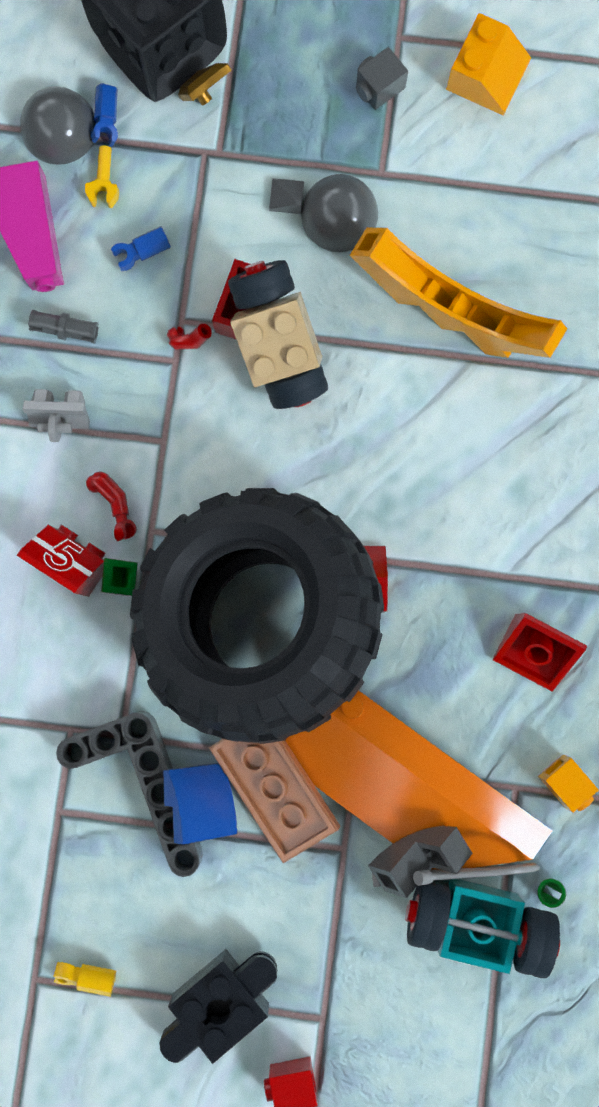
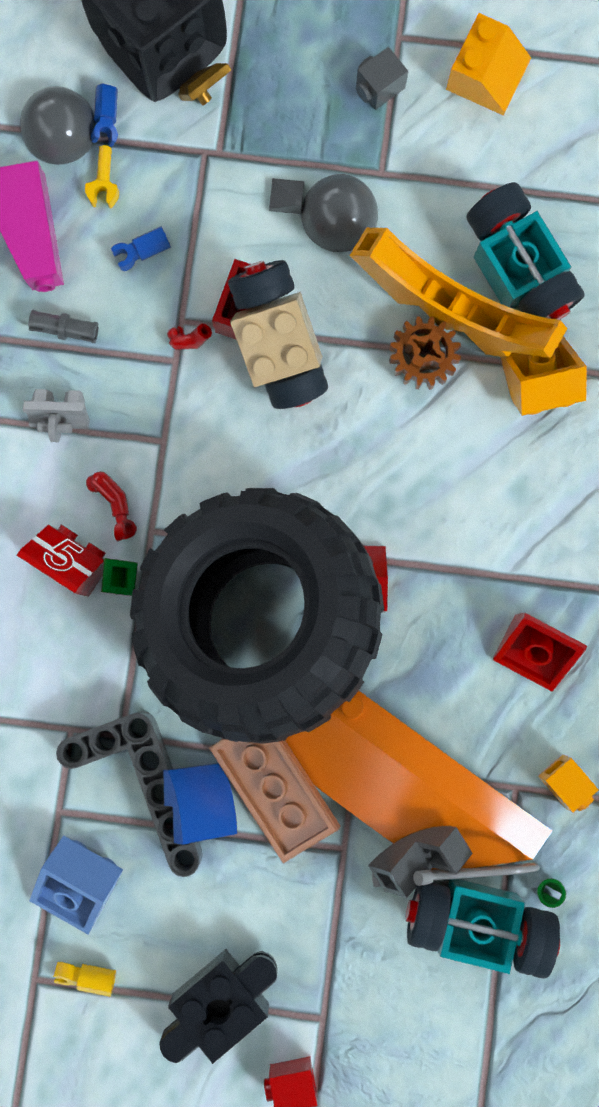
none -> medium blue slope [29,835,123,935]
none -> dark orange gear [389,316,461,390]
none -> brick [466,182,585,320]
none -> light orange slope [500,336,587,416]

